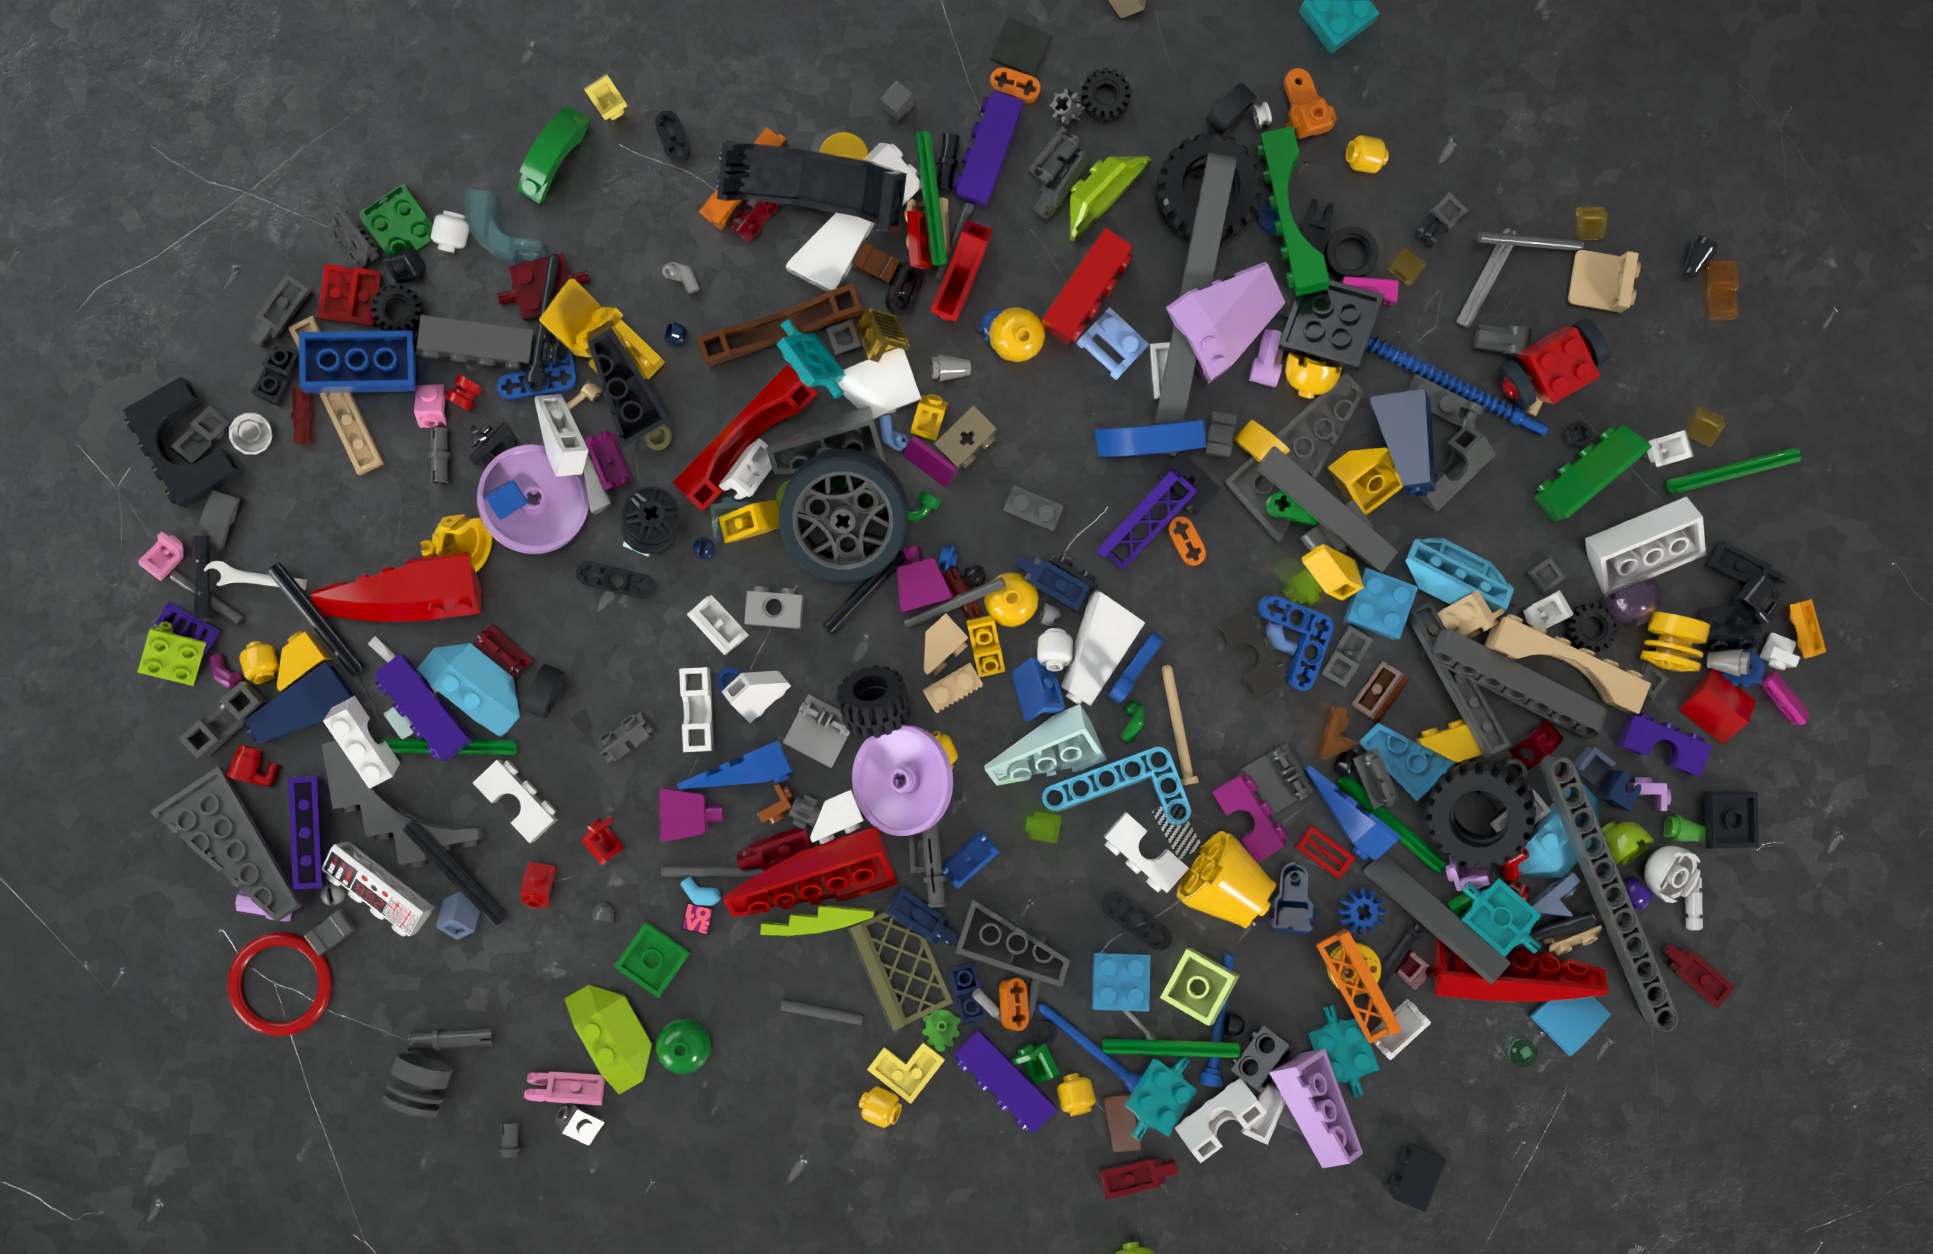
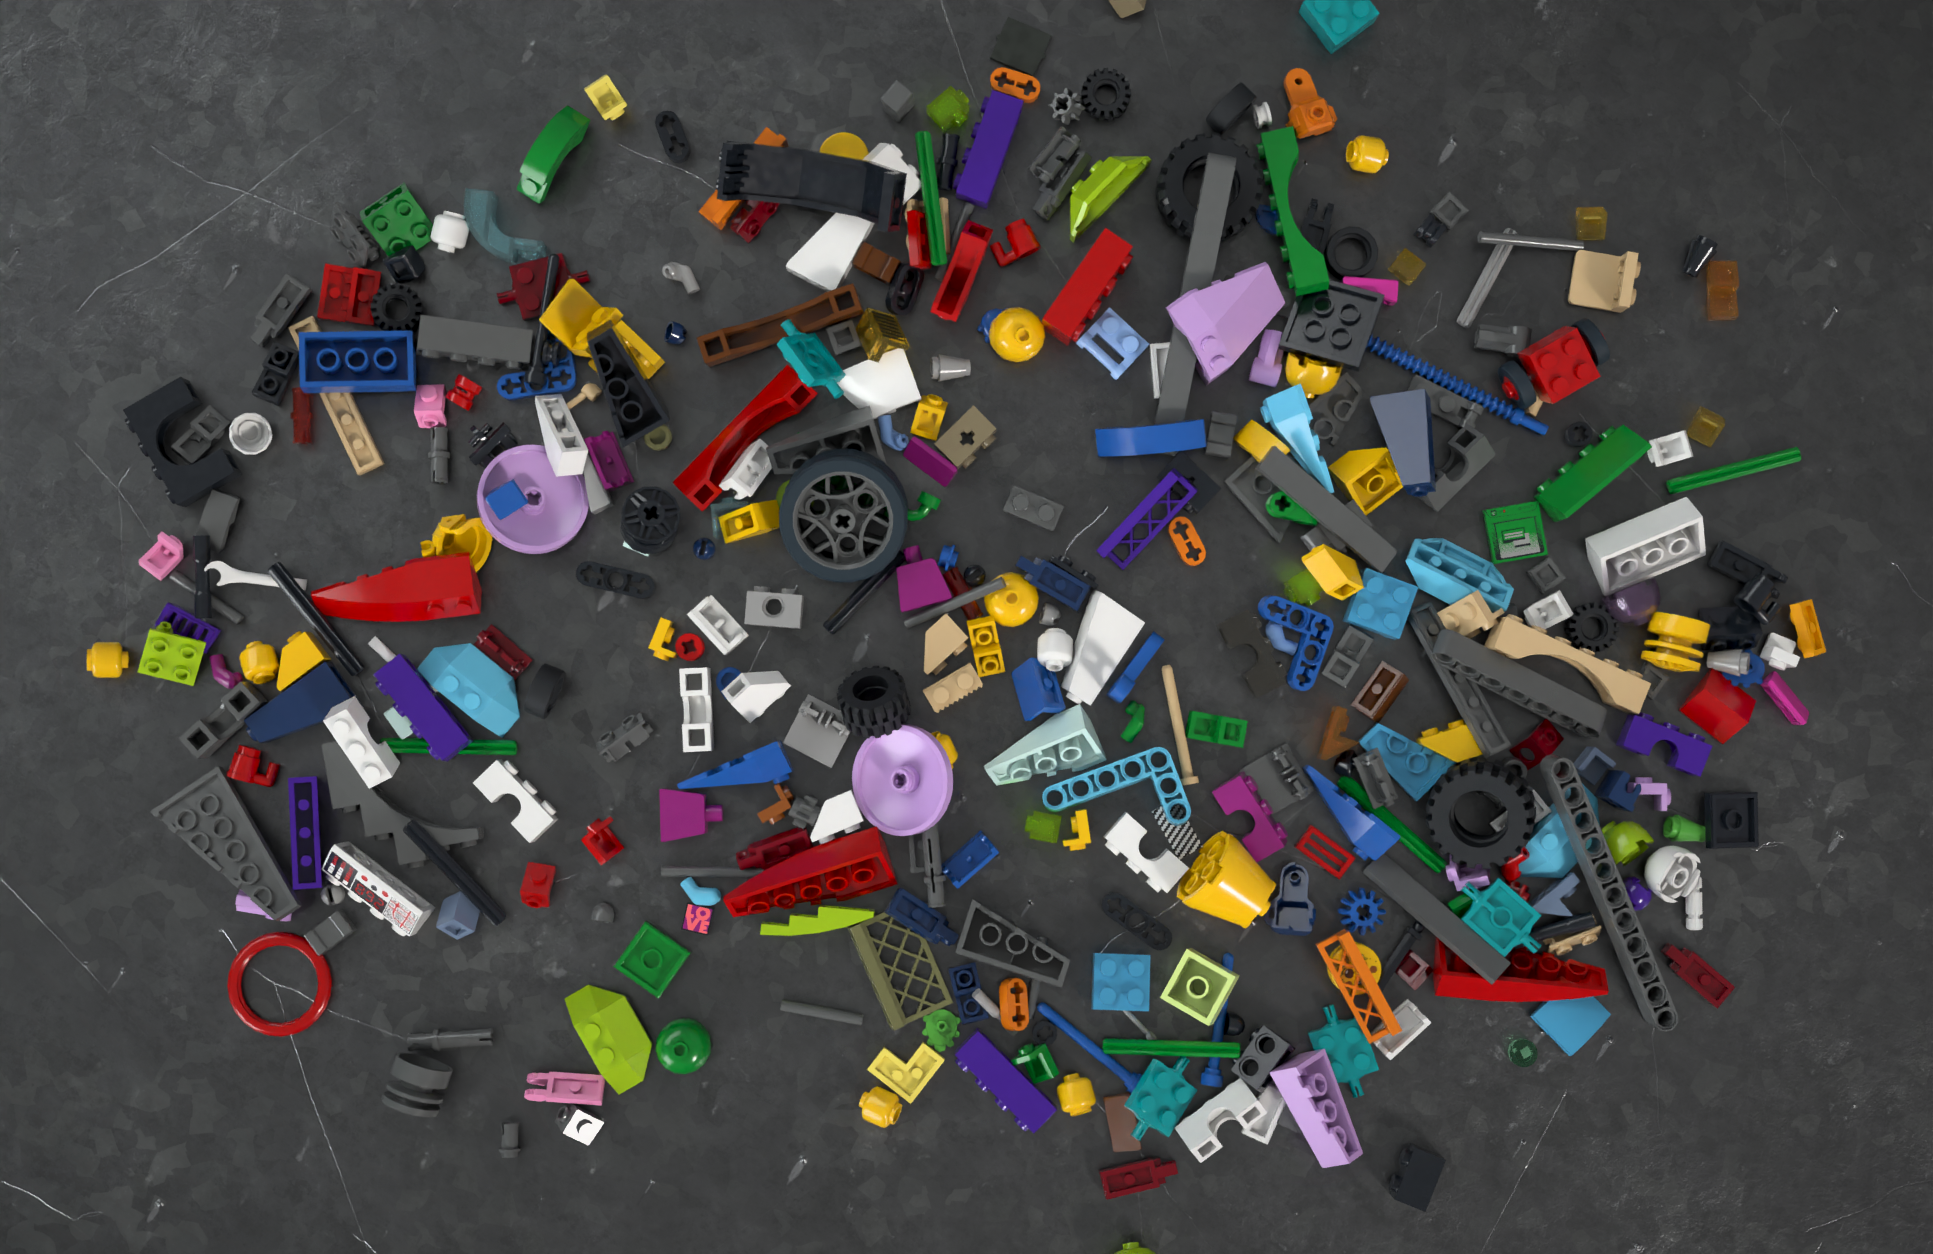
none -> yellow head [87,642,129,678]
none -> yellow bracket [648,617,678,661]
none -> red wheel [675,633,705,661]
none -> clear neon green brick [926,86,970,134]
none -> red piece [990,219,1041,267]
none -> yellow bracket [1062,809,1091,851]
none -> green slope [1185,710,1248,748]
none -> medium azure wedge [1260,384,1334,494]
none -> tile [1482,501,1548,564]

